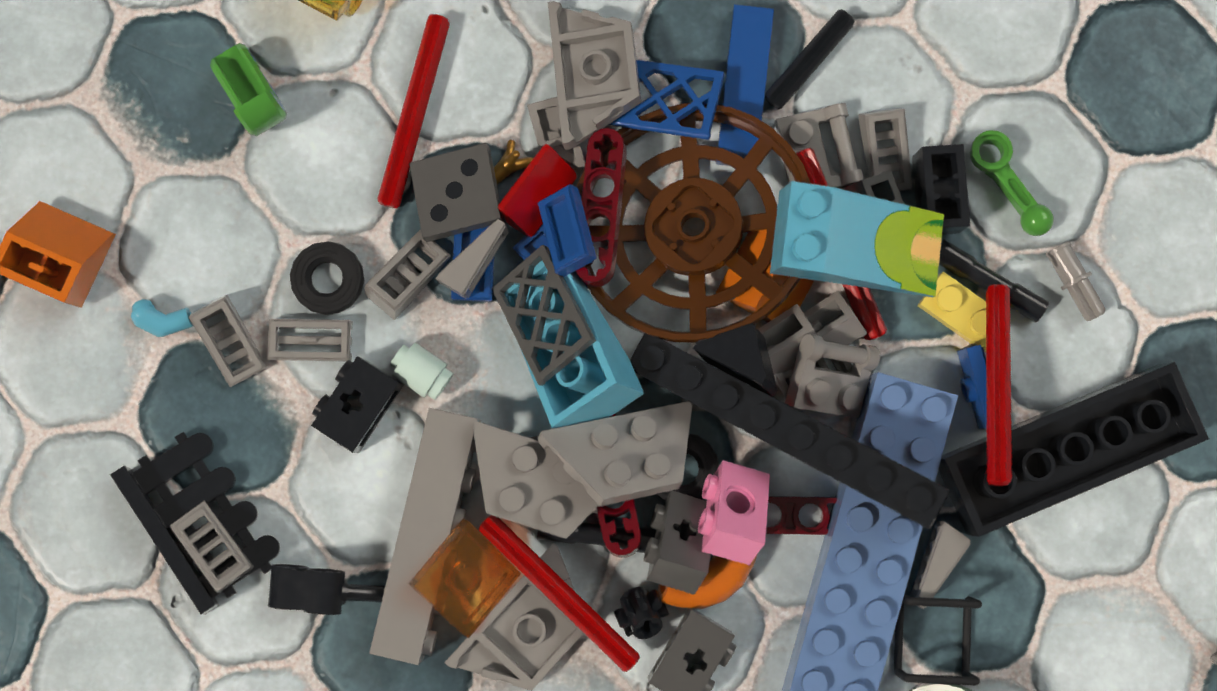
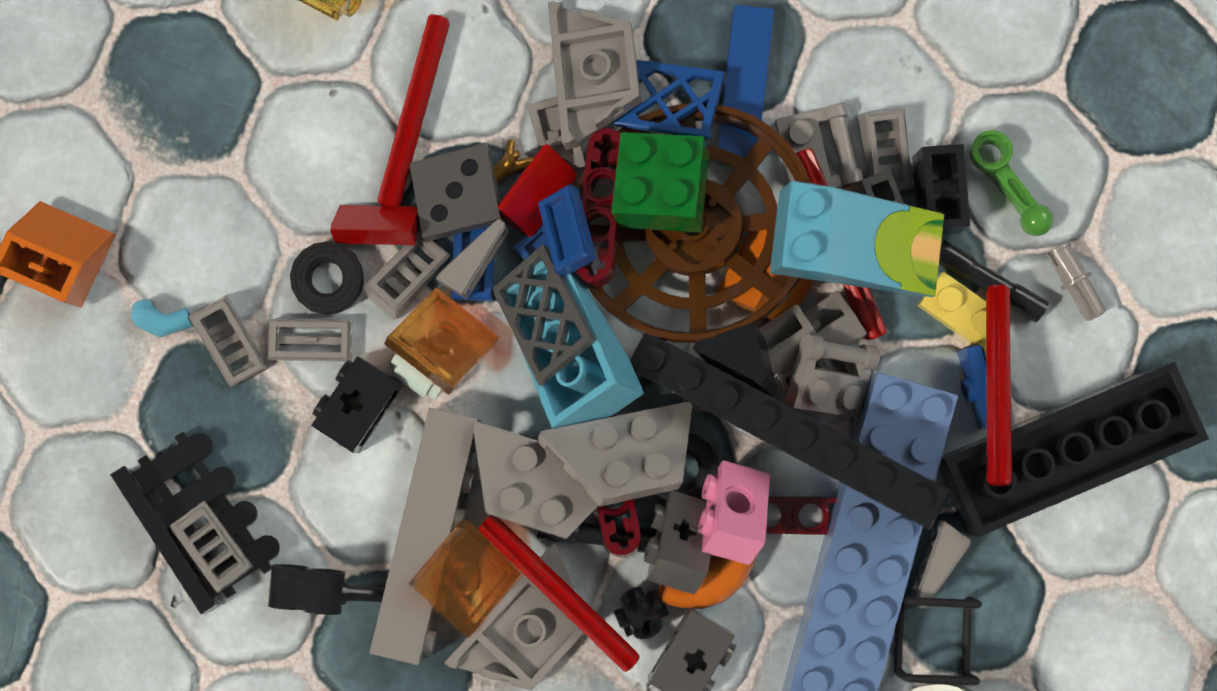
bright green animal [210,43,287,136] -> none
black axle [765,9,855,109] -> none
none -> red slope [330,205,419,246]
none -> clear orange tile [384,288,499,395]
none -> green brick [611,133,709,232]

